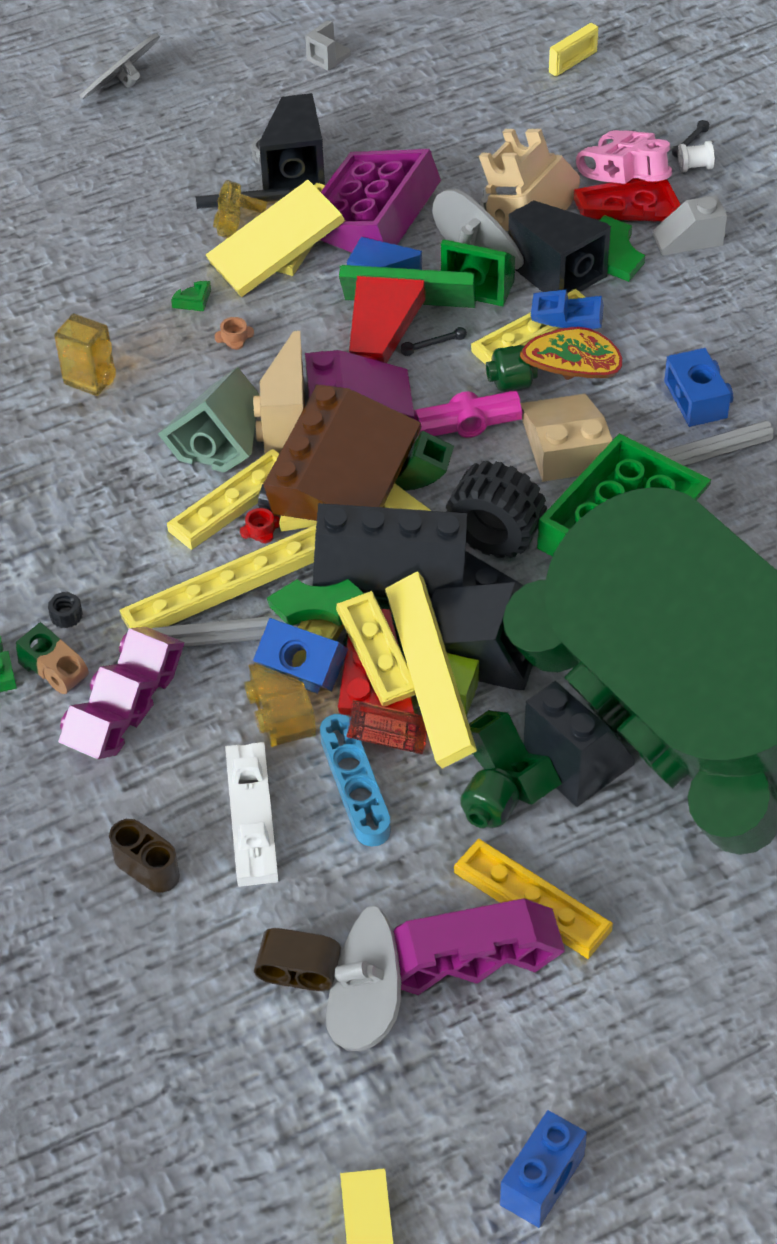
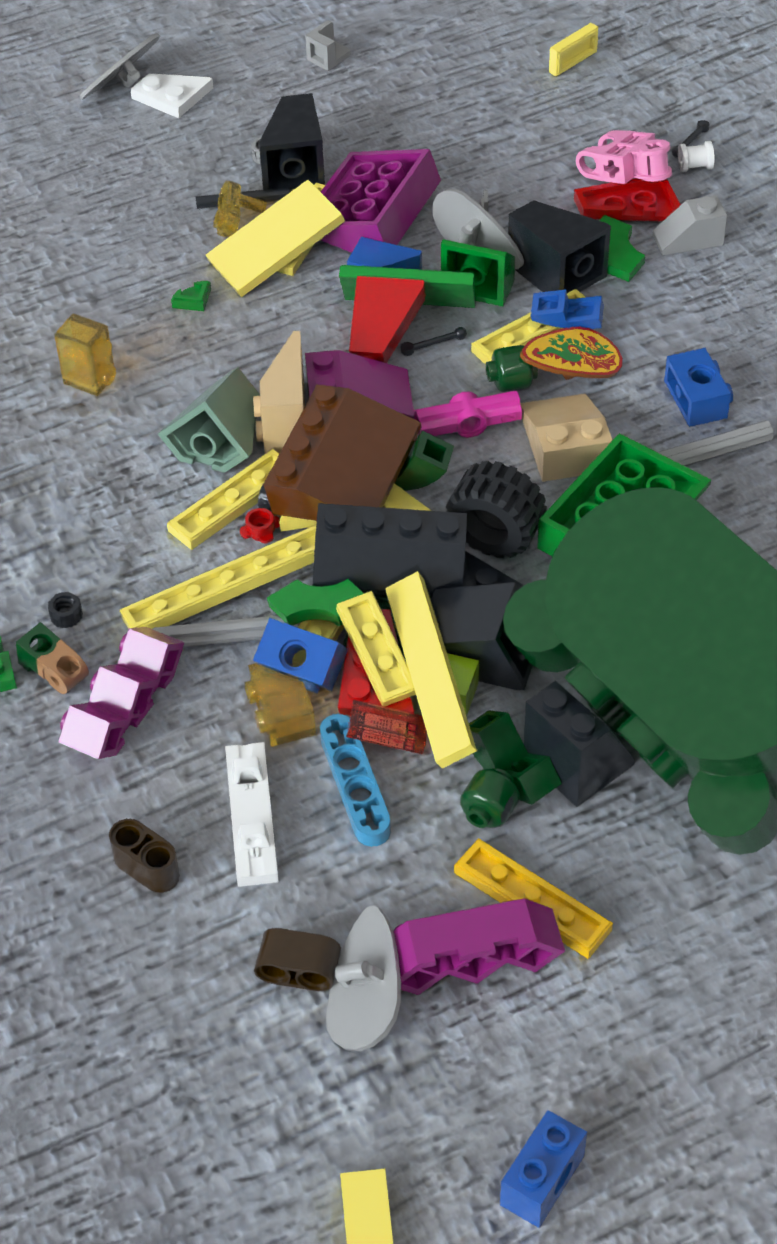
nougat plate [214,317,254,350] -> none
tan piece [479,129,580,231] -> none
none -> white wing [131,73,213,118]

